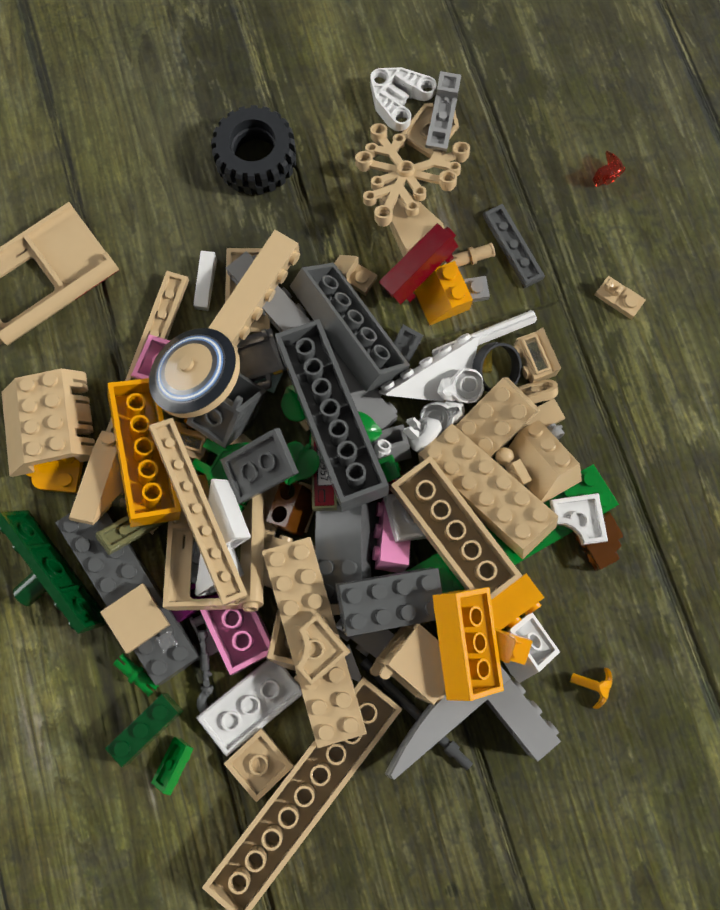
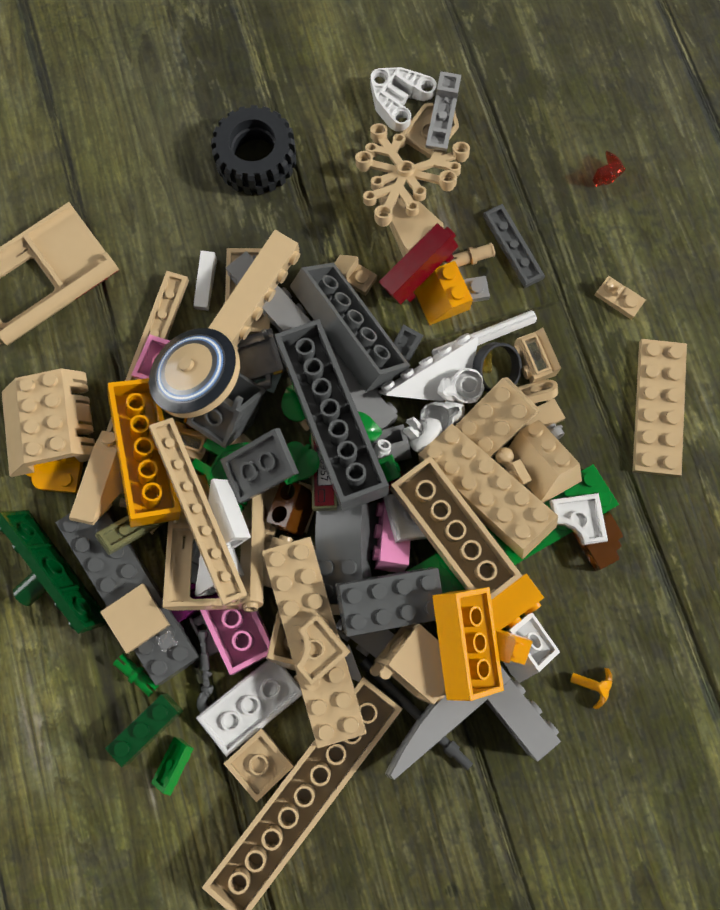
none -> tan plate [632,339,687,477]

